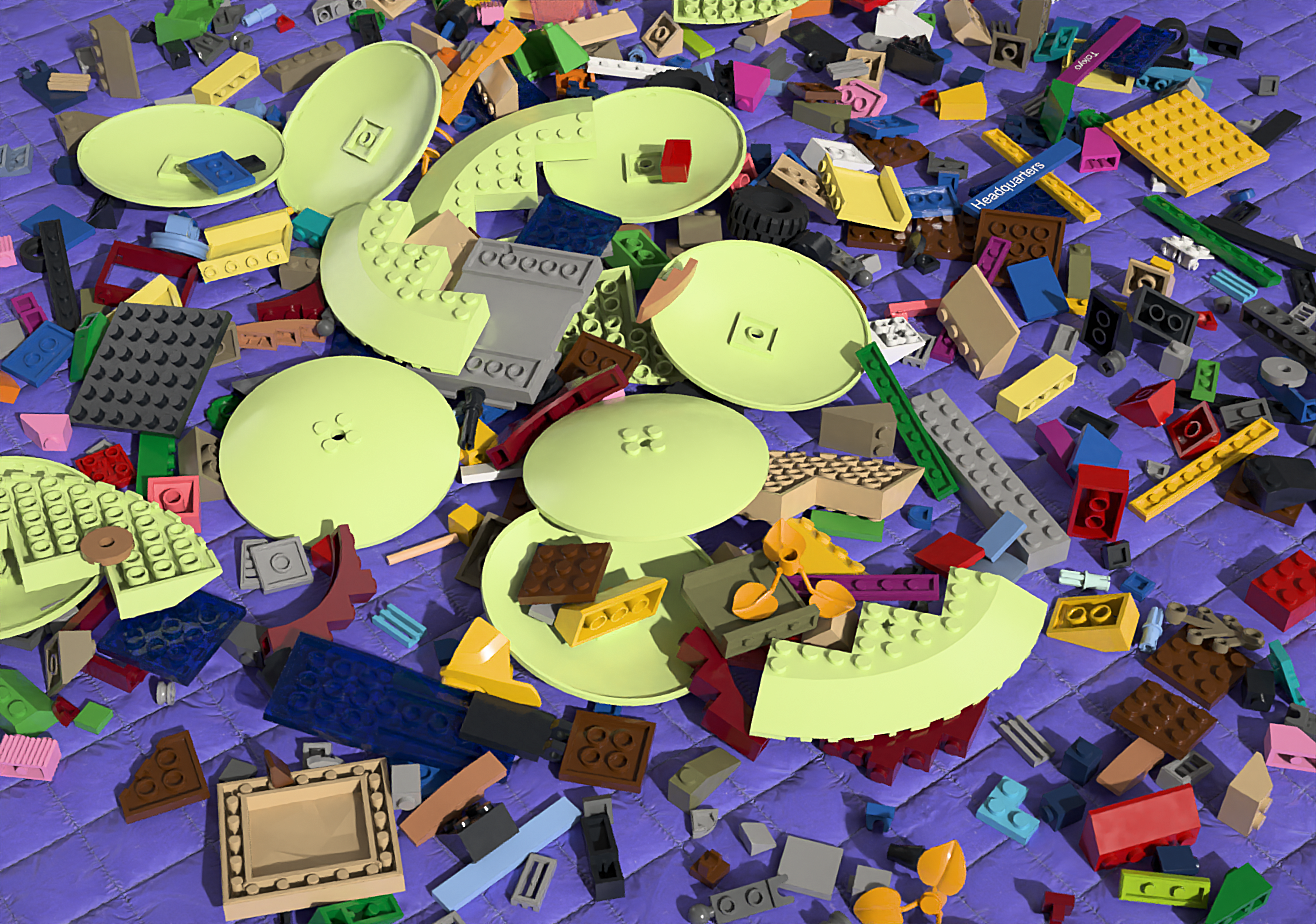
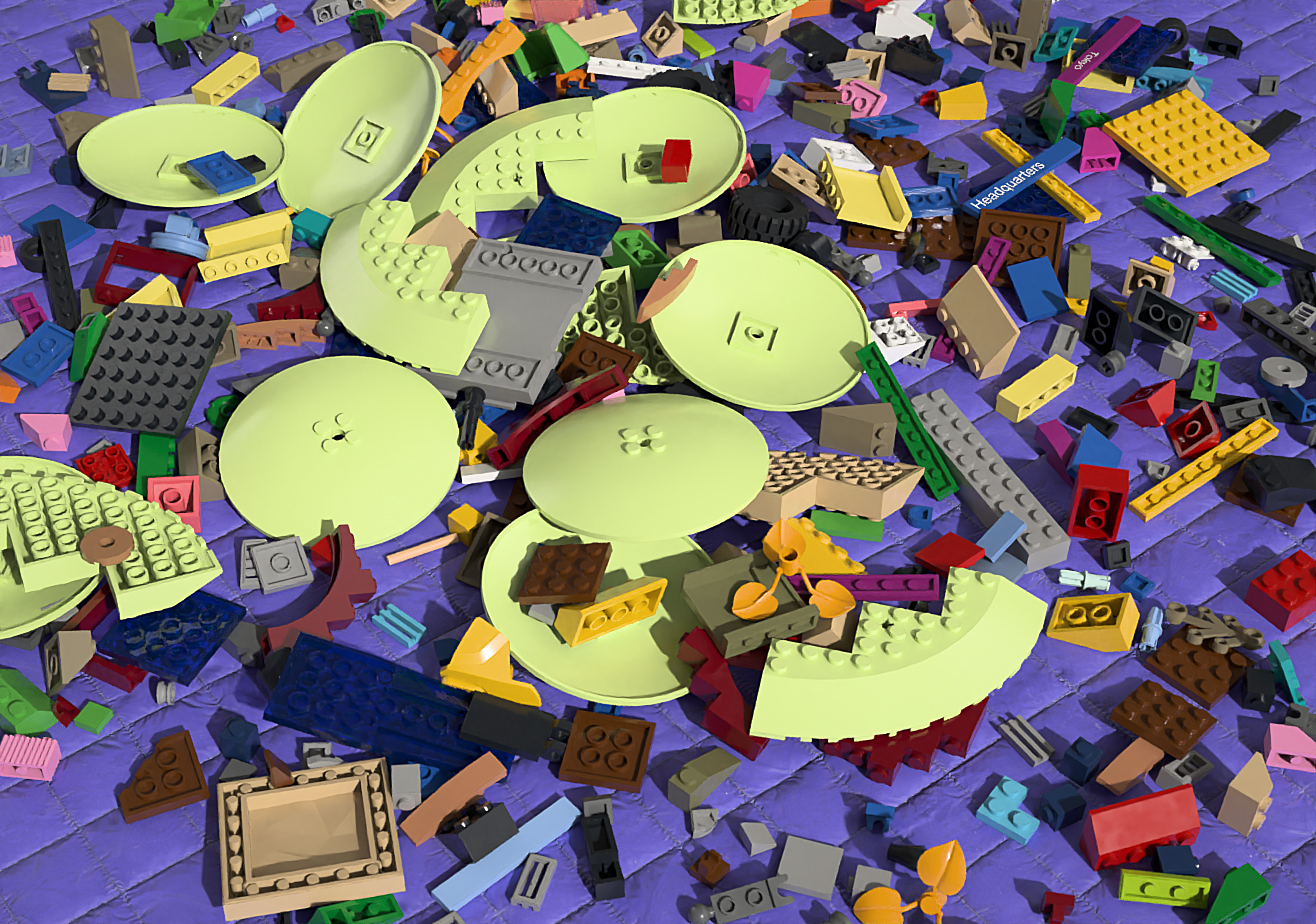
none -> dark blue brick [219,716,261,764]
none -> black cone [238,192,265,216]

